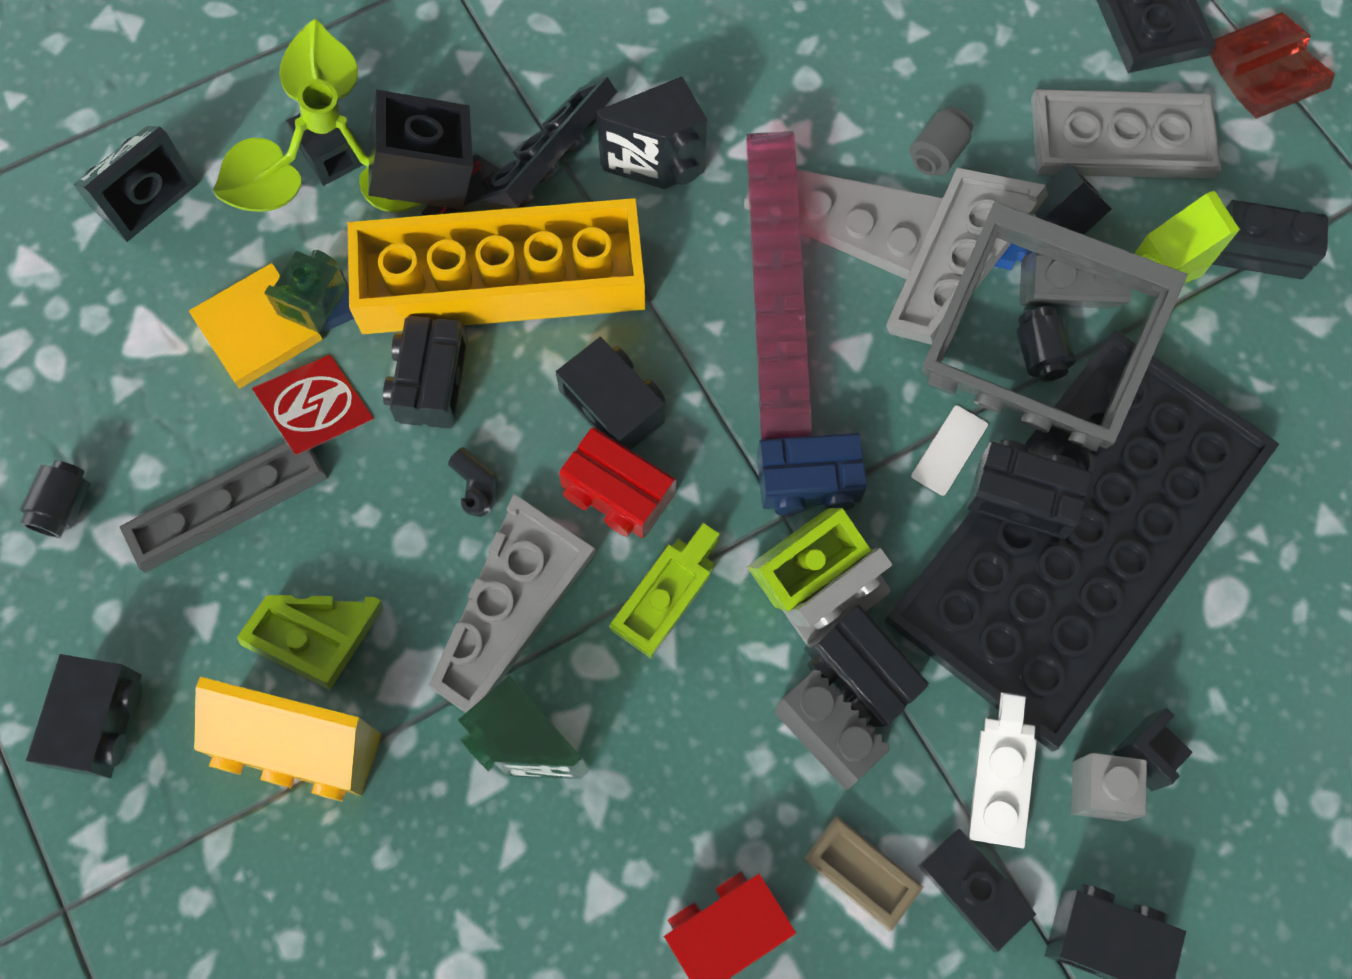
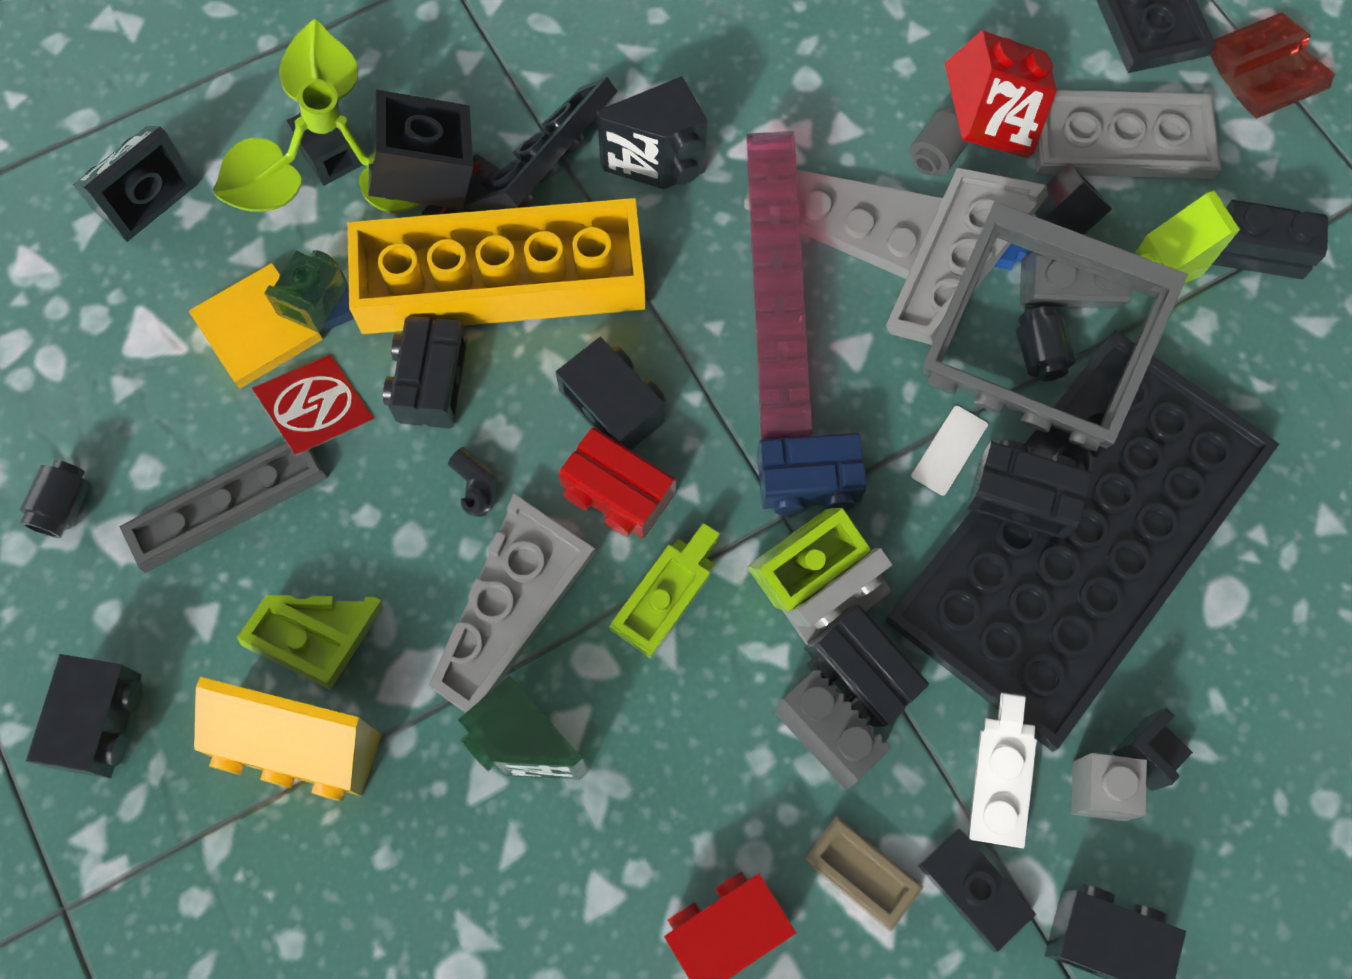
none -> red slope [945,30,1057,158]

